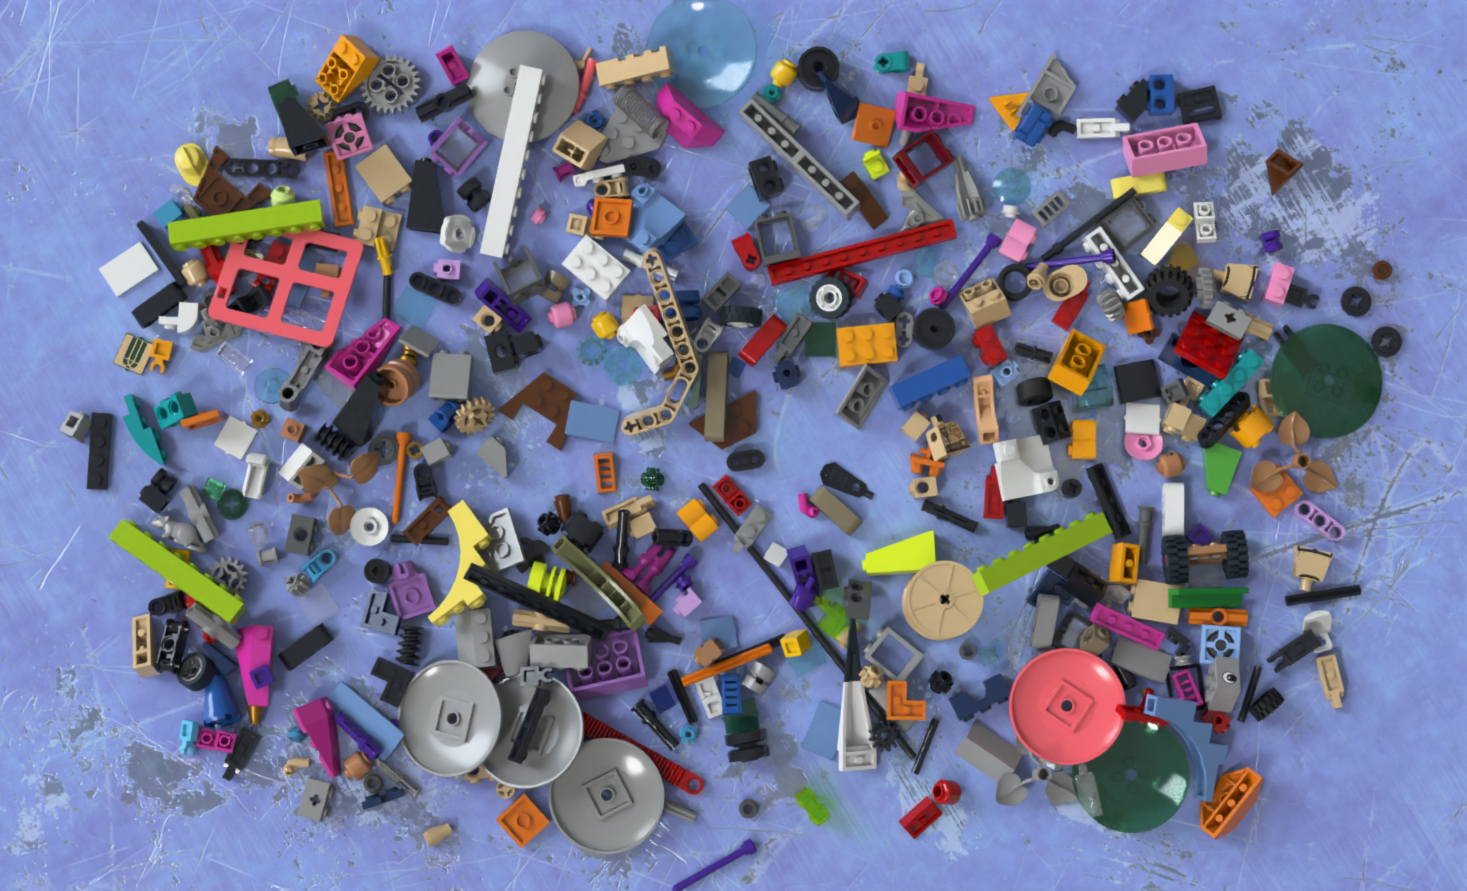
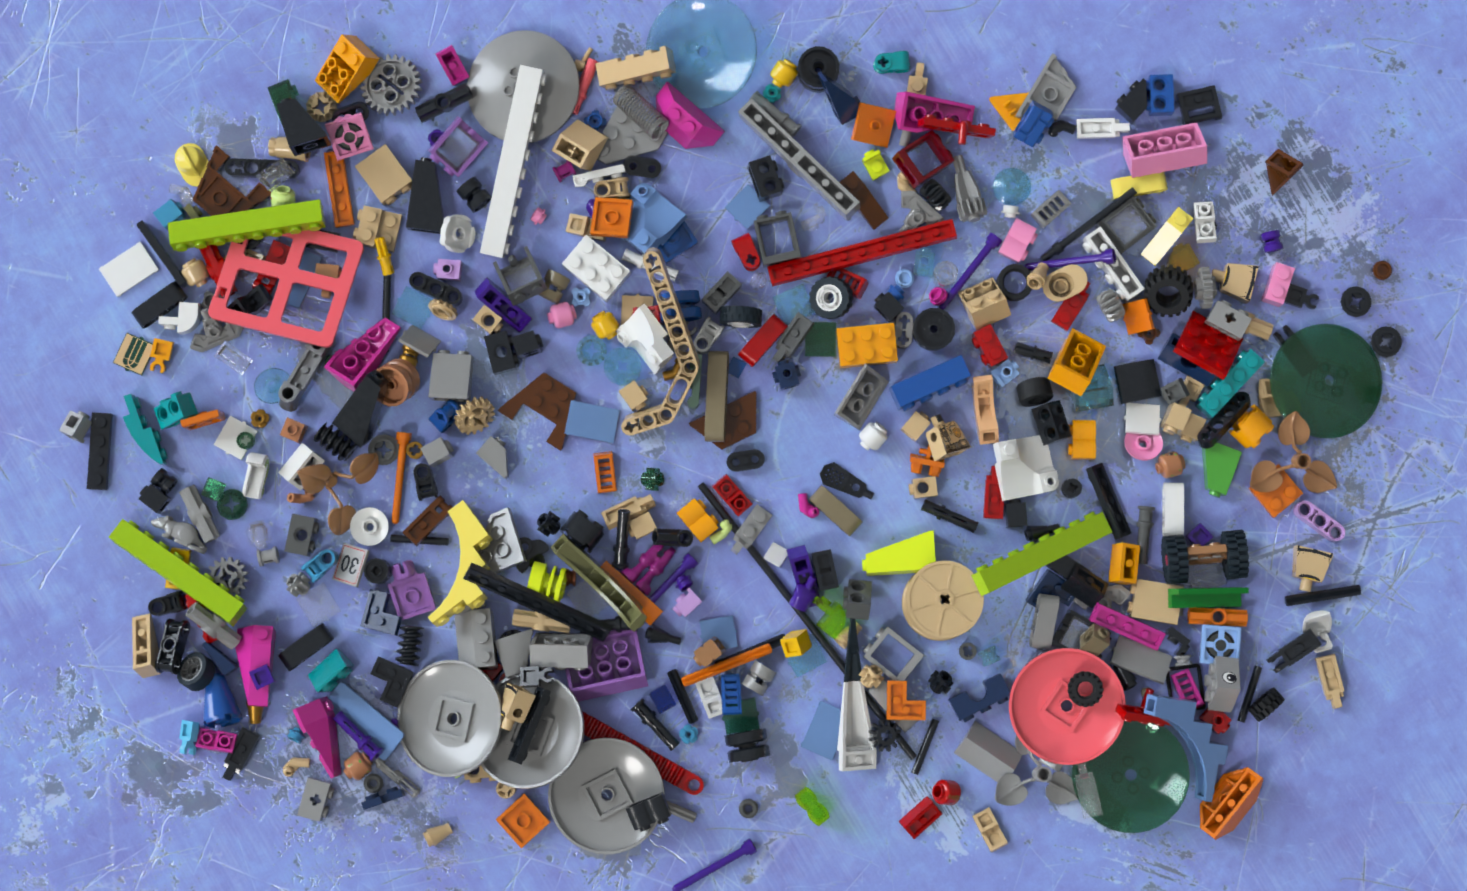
reddish brown cone [553,494,572,523] -> none
none -> clear green bush [236,432,255,450]
none -> clear slope [256,158,295,191]
none -> teal slope [308,648,354,692]
none -> light grey piece [332,543,369,587]
none -> tan gear [428,299,458,320]
none -> tan torso [501,682,536,731]
none -> tan brick [619,380,648,412]
none -> black brick [626,792,672,832]
none -> yellowish green arm [709,519,732,545]
none -> white head [859,422,887,451]
none -> red plate [917,115,996,145]
none -> black gear [920,179,951,211]
none -> tan slope [972,808,1008,853]
none -> black tyre [1067,671,1104,707]

